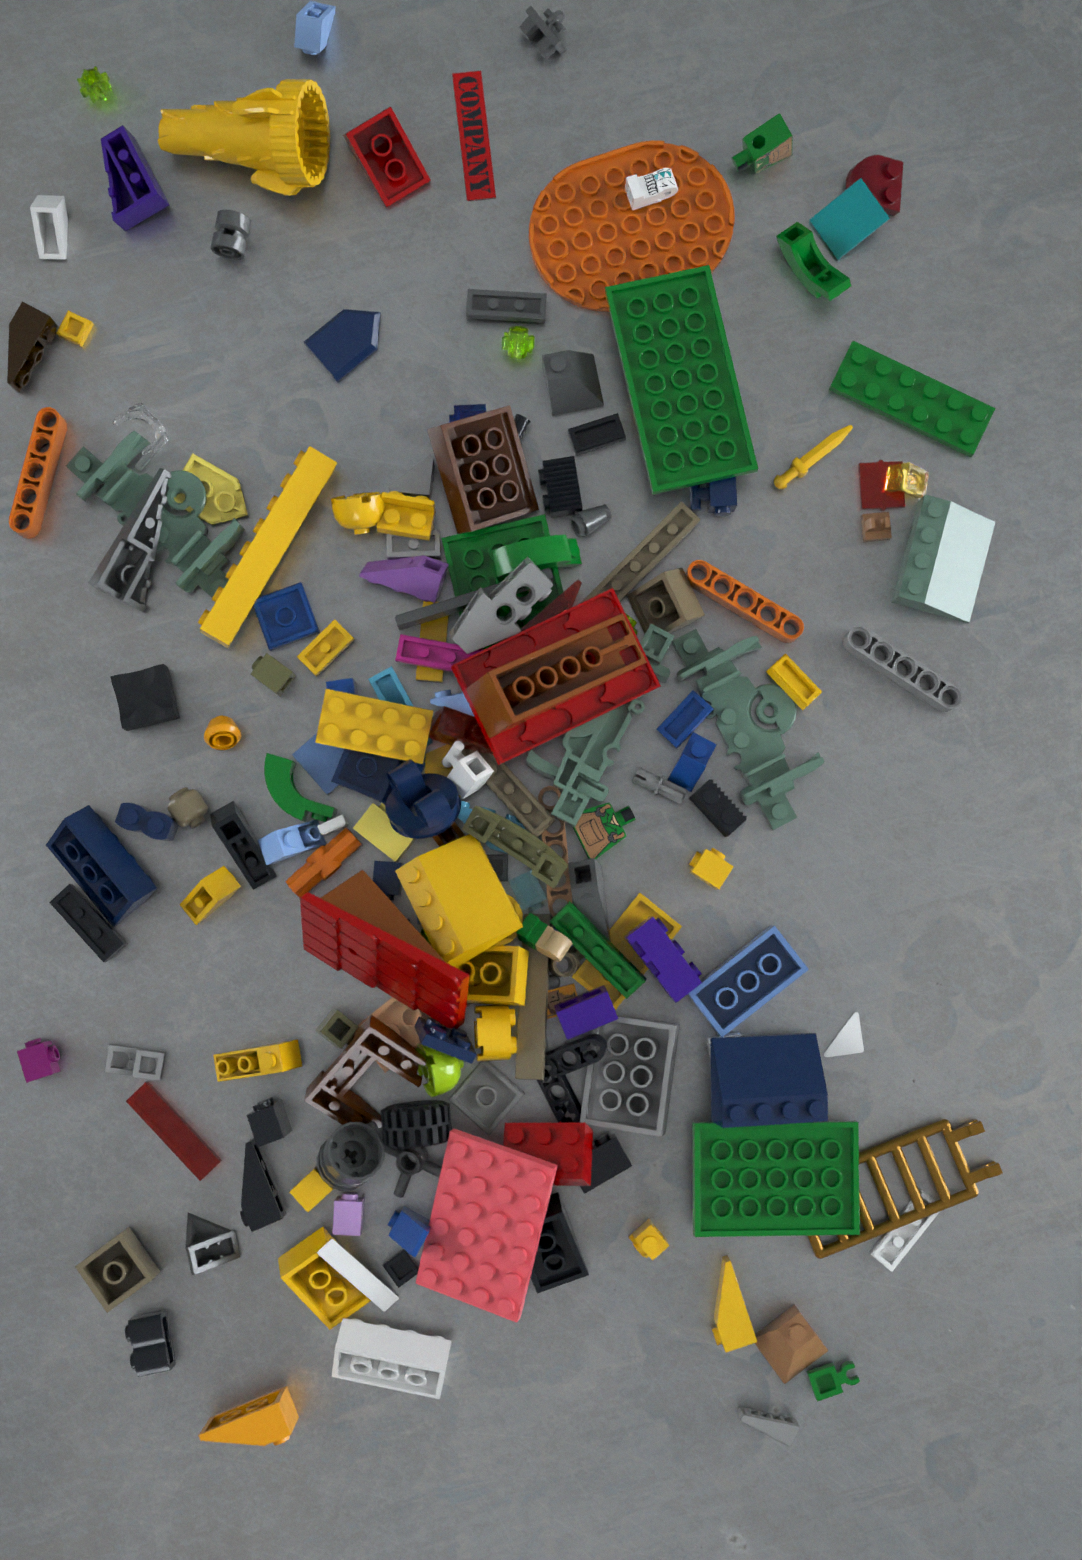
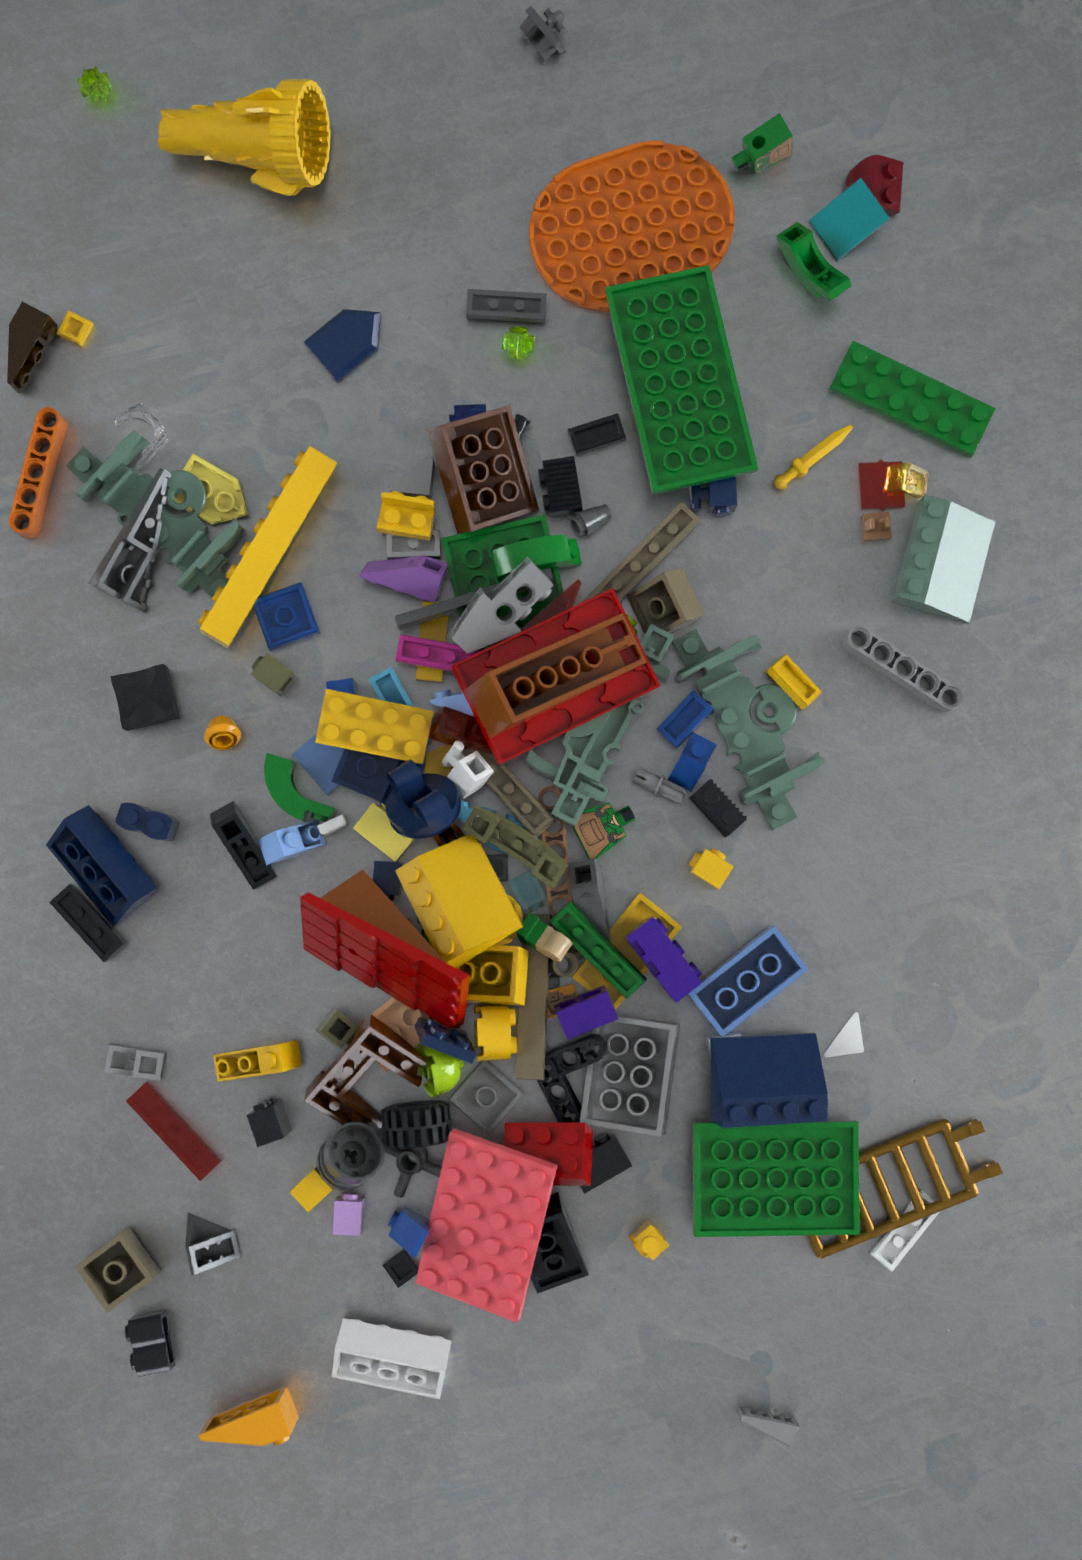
magenta brick [17,1038,61,1083] -> none
white slope [30,195,68,259] -> none
dark purple wedge [100,125,169,231] -> none
dark tan head [167,787,209,829] -> none
yellow slope [179,866,241,925] -> none
dark grey wheel [210,209,251,260] -> none
black slope [240,1138,286,1232] -> none
yellow slope [278,1226,371,1330] -> none
orange piece [285,827,362,898] -> none
light blue slope [294,1,336,55] -> none
yellow plate [297,619,355,677] -> none
white sticker [317,1239,399,1312] -> none
yellow cylinder [331,492,385,534] -> none
red slope [343,107,431,208] -> none
red sticker [452,71,496,201] -> none
dark grey slope [542,350,604,416] -> none
white leg [625,168,678,210] -> none
orange beam [686,560,804,643] -> none
yellow slope [712,1255,757,1353] -> none
medium nougat slope [755,1304,828,1384] -> none
green plate [806,1361,860,1401] -> none

